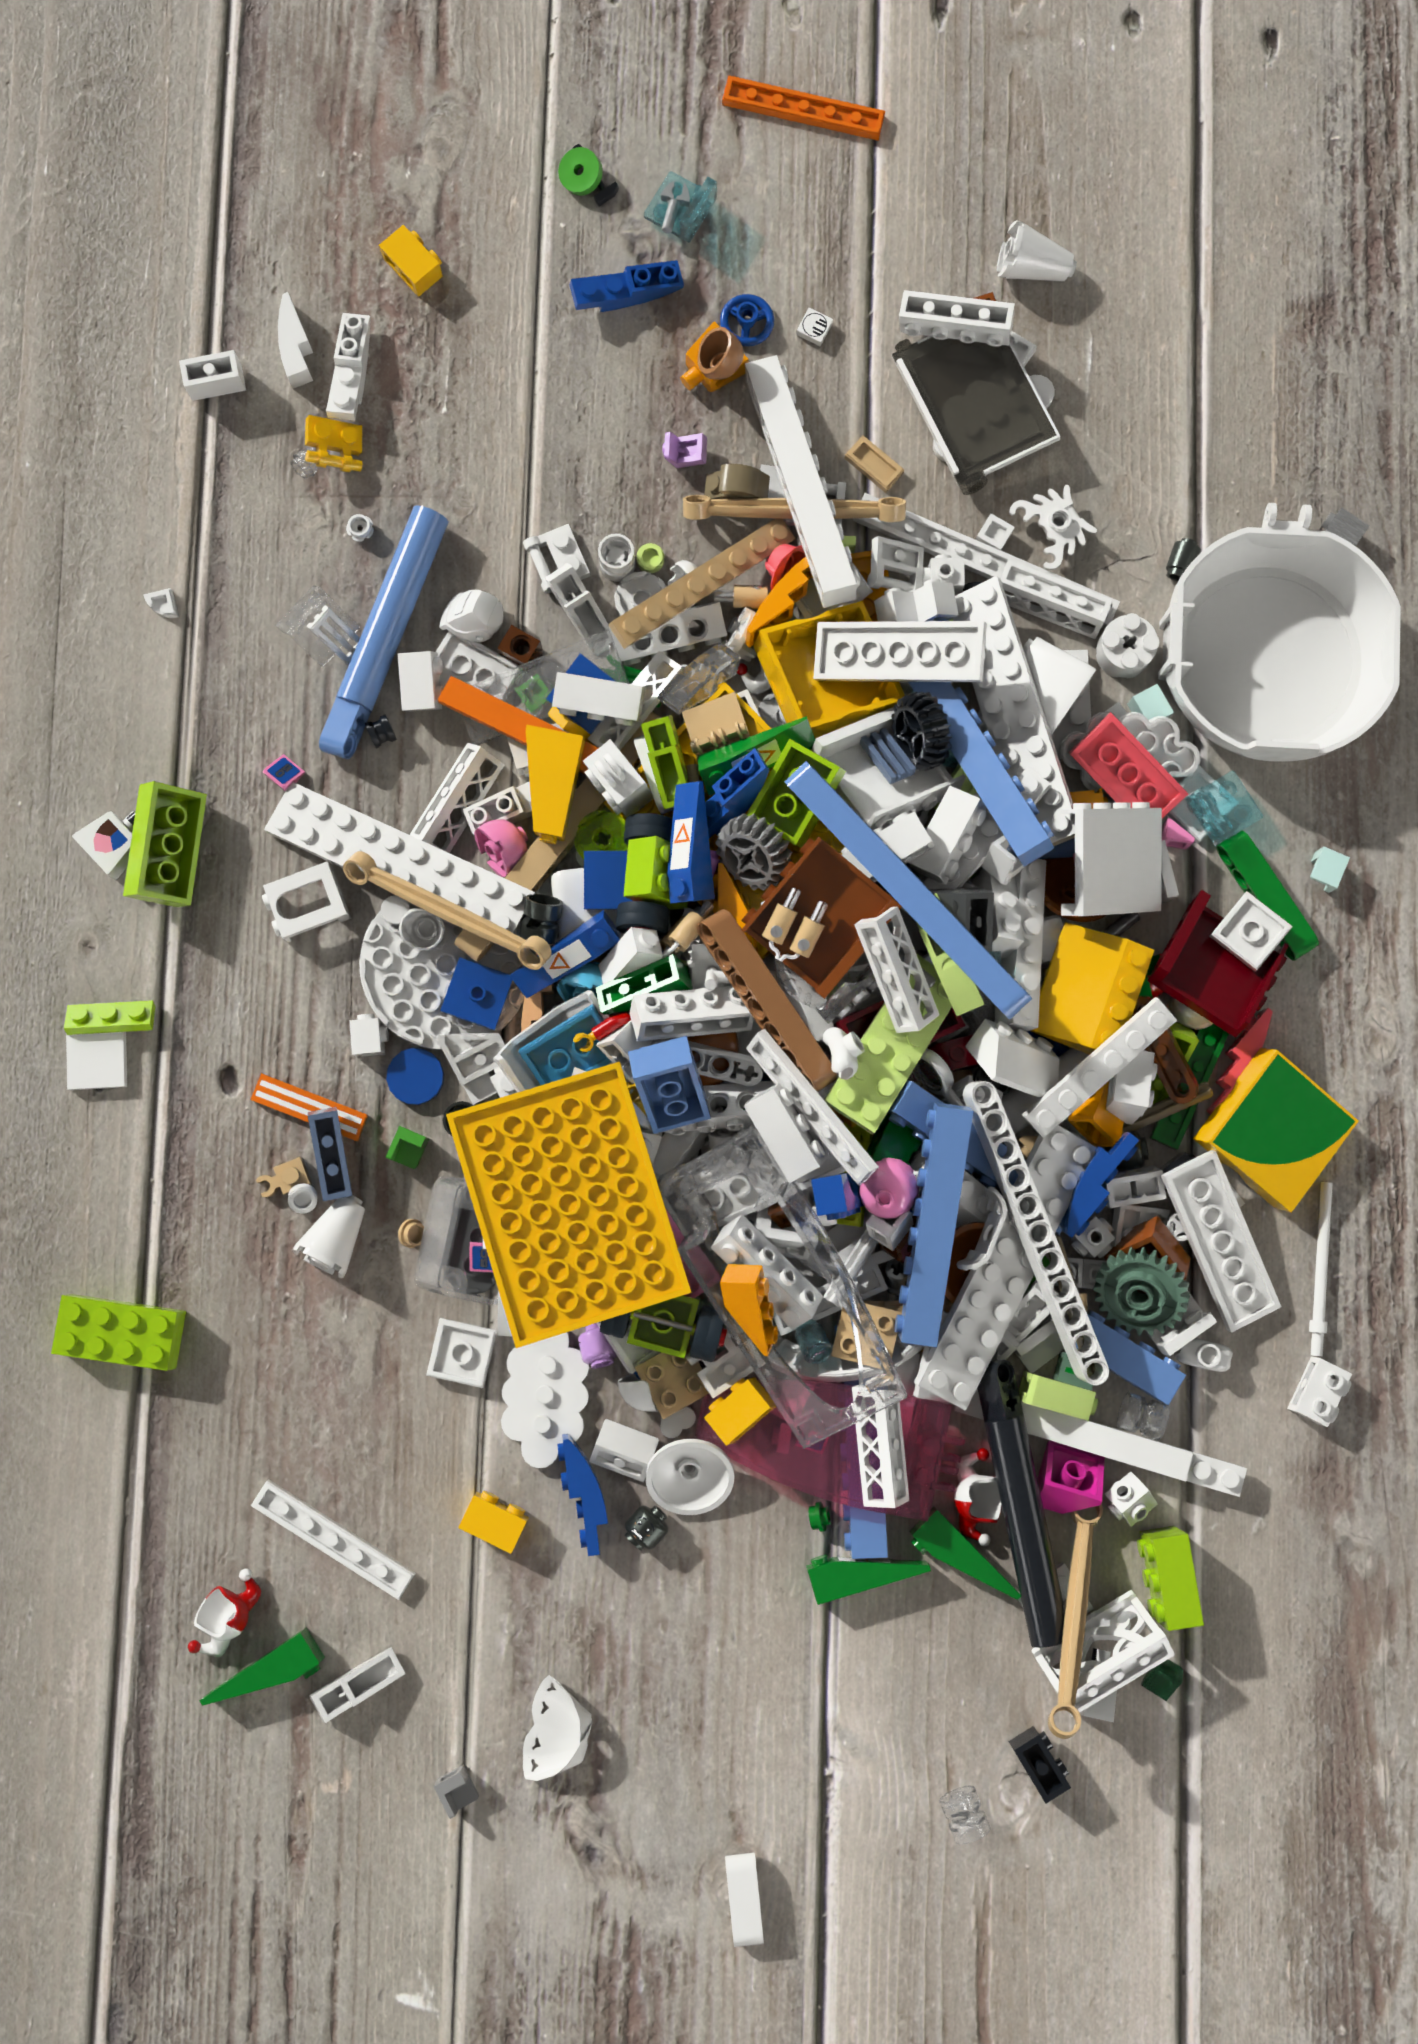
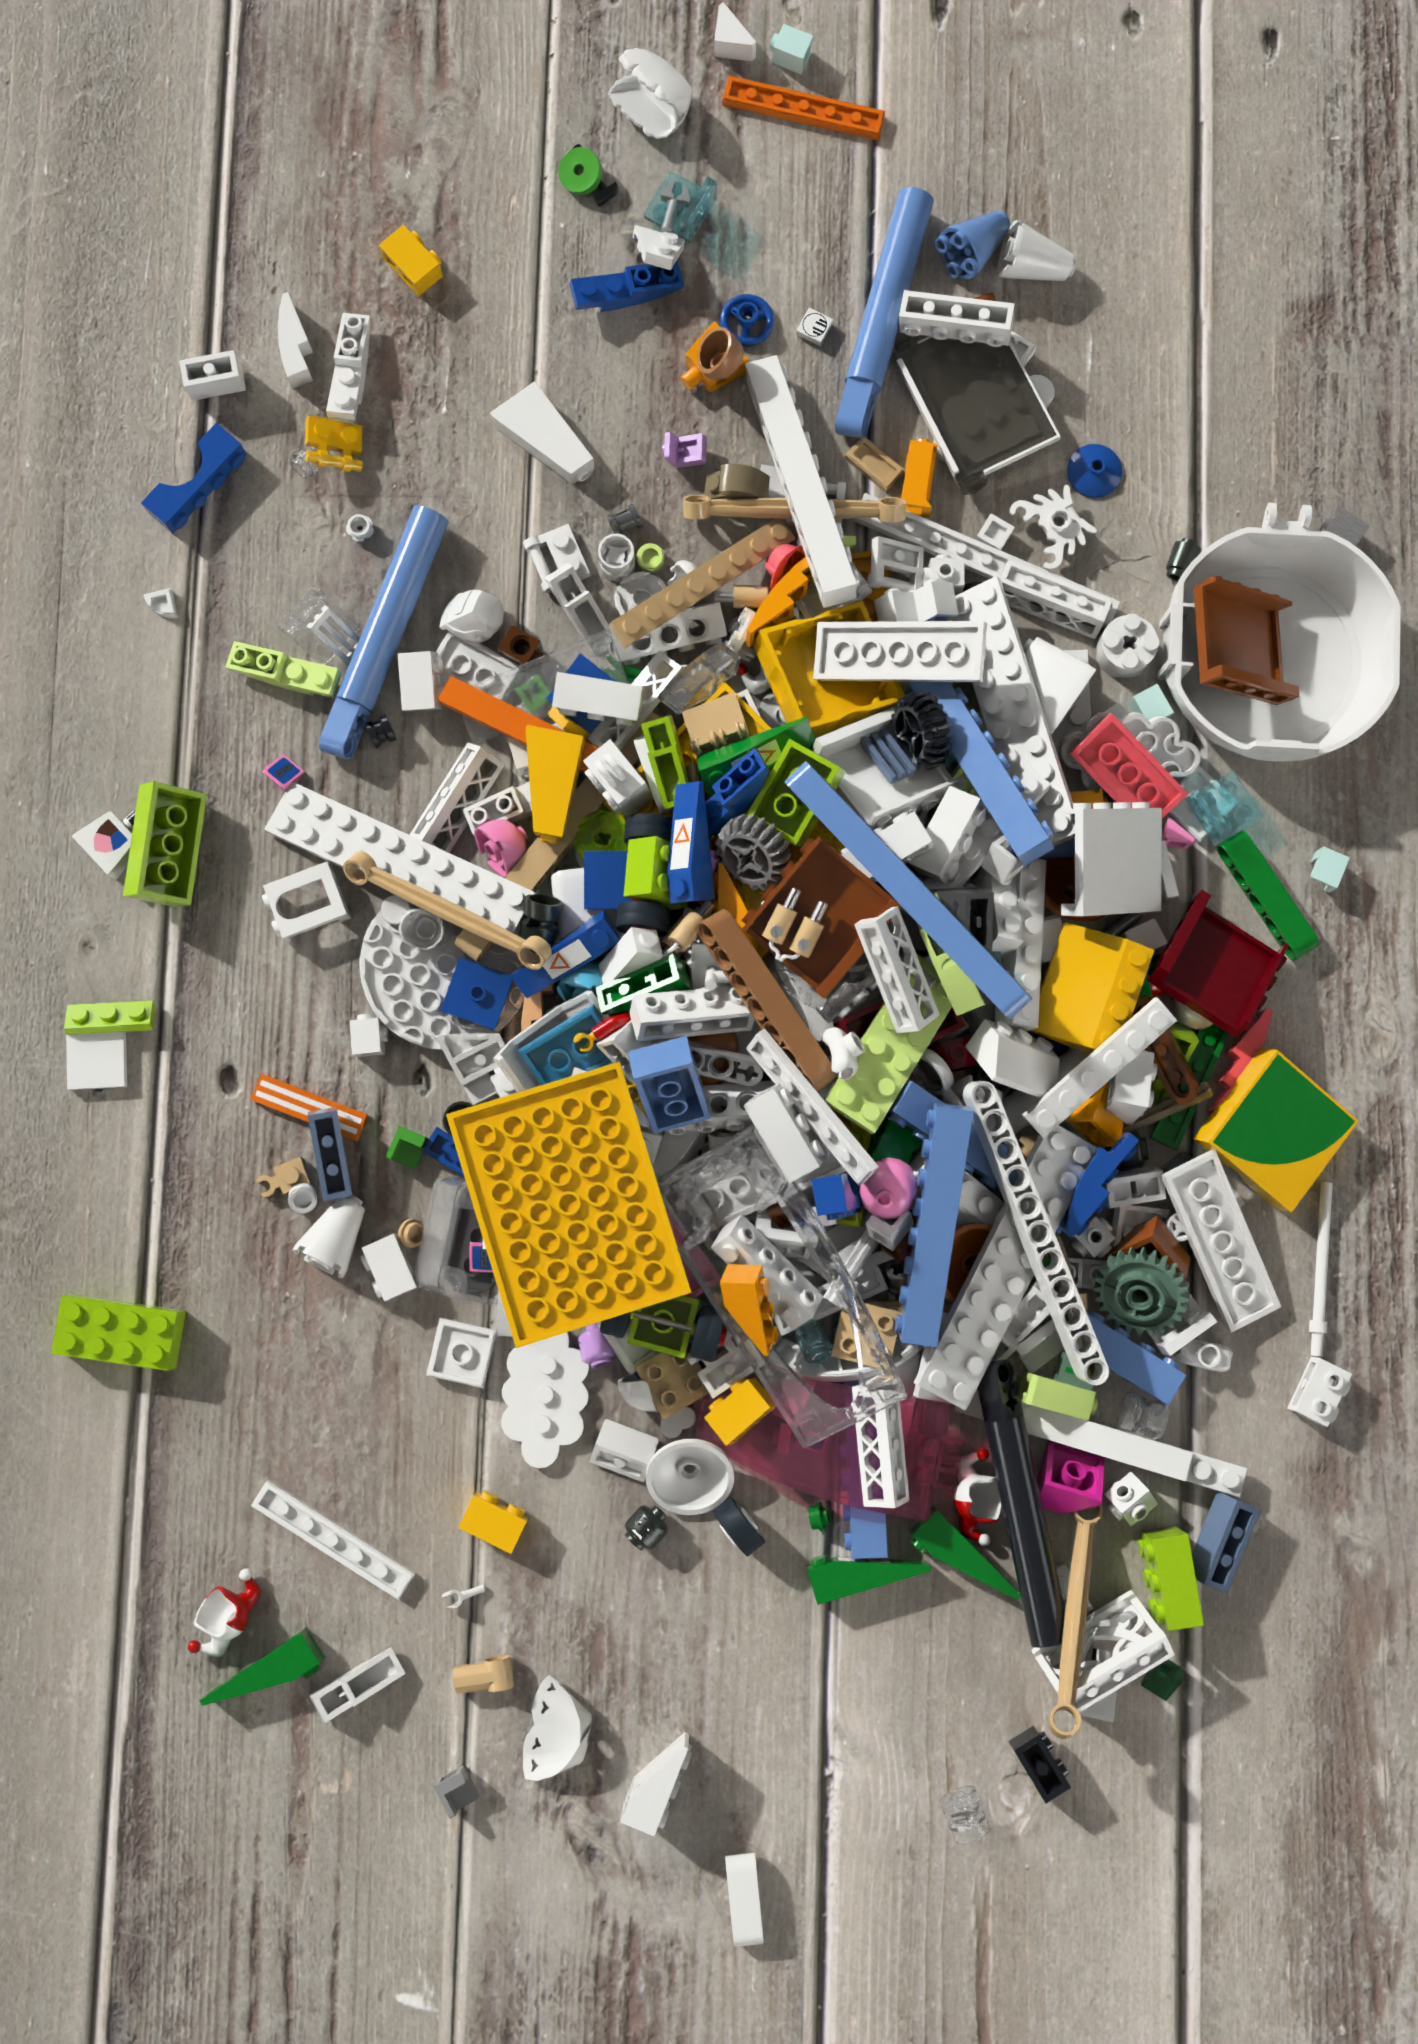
blue tile [386,1048,444,1105] -> none
blue slope [557,1434,608,1556] -> none
white piece [957,1186,1009,1271] -> none
white tile [1210,891,1293,972] -> none
none -> blue arch [141,423,247,534]
none -> yellowish green slope [226,641,342,698]
none -> white brick [361,1234,421,1302]
none -> blue plate [422,1127,464,1176]
none -> white hand [442,1585,485,1610]
none -> tan piece [453,1655,514,1694]
none -> white slope [490,381,595,485]
none -> dark grey bush [607,504,643,535]
none -> white animal [608,48,692,139]
none -> white slope [620,1732,692,1836]
none -> white wing [633,225,685,270]
none -> black wheel [713,1498,765,1557]
none -> white slope [714,2,756,61]
none -> light aqua brick [770,24,813,75]
none -> medium blue piece [835,187,934,438]
none -> light orange window [901,439,938,518]
none -> medium blue cone [935,211,1010,279]
none -> blue dish [1067,444,1122,498]
none -> white panel [1119,919,1167,951]
none -> sand blue brick [1192,1490,1260,1593]
none -> dark orange panel [1194,576,1299,705]

